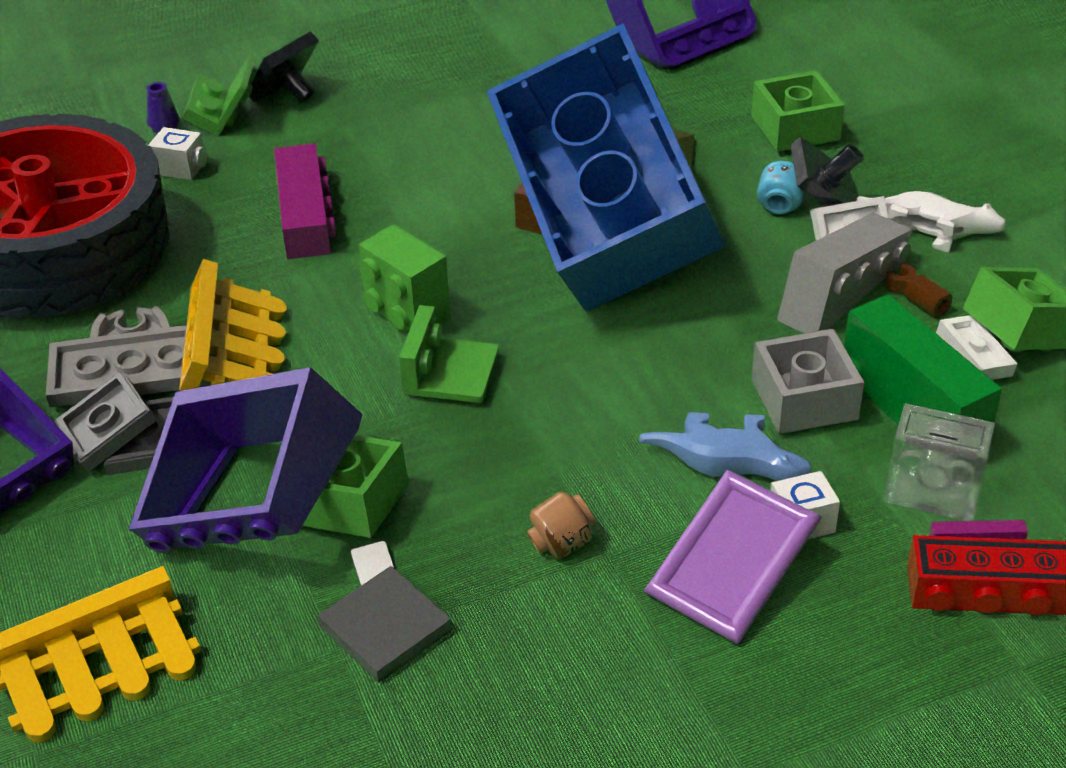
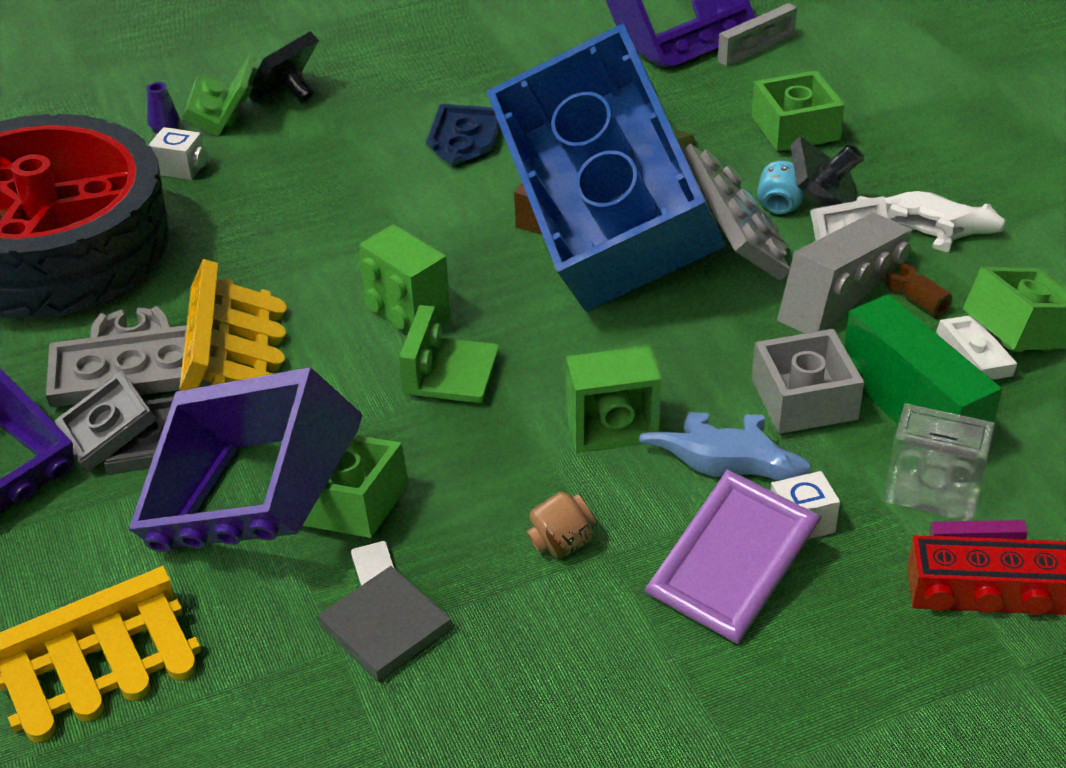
magenta brick [274,143,336,259] -> none
none -> dark blue tile [426,104,500,167]
none -> bright green brick [566,346,661,453]
none -> light grey plate [683,143,790,280]
none -> light grey plate [718,3,797,67]

